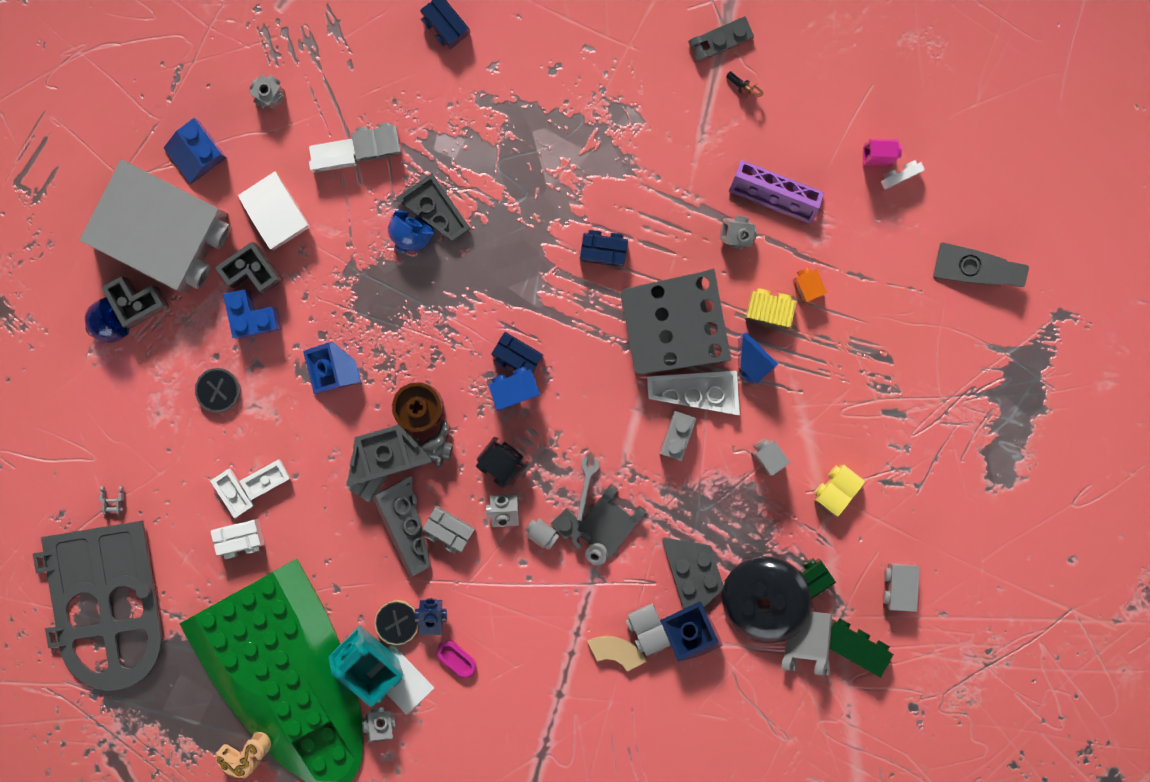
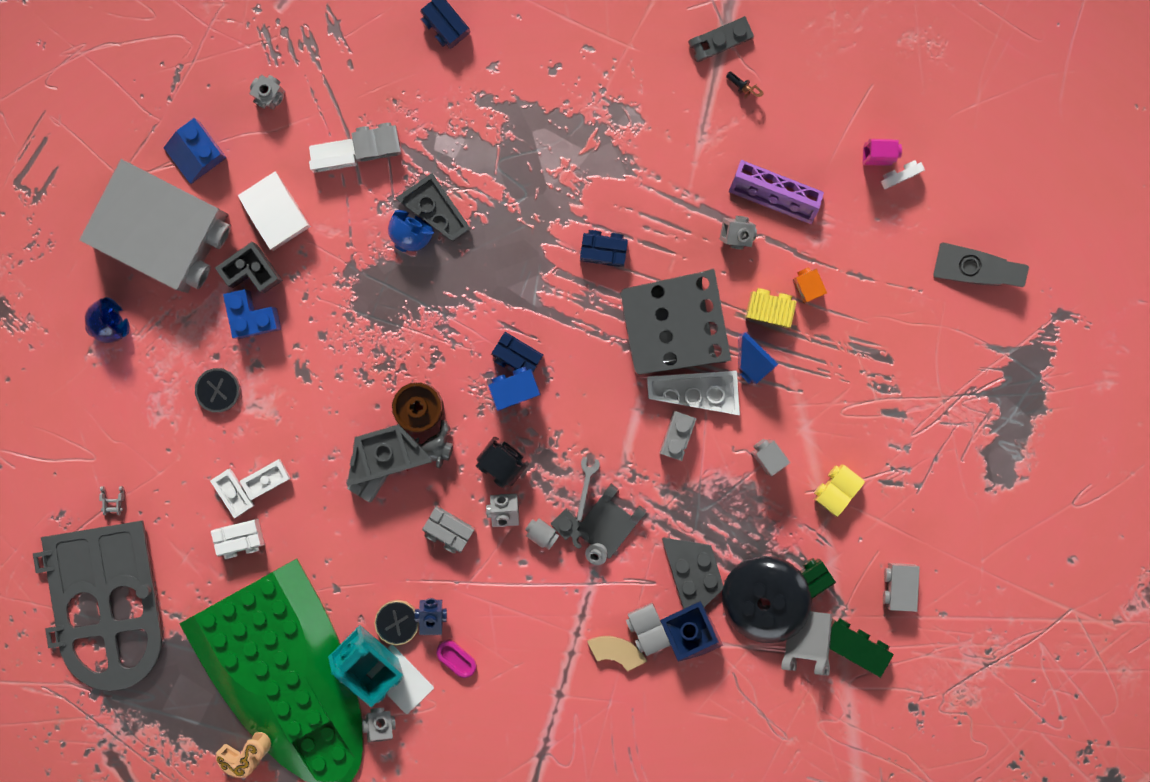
dark grey brick [101,276,169,328] -> none
blue slope [303,342,361,394] -> none
dark grey wing [372,476,431,577] -> none

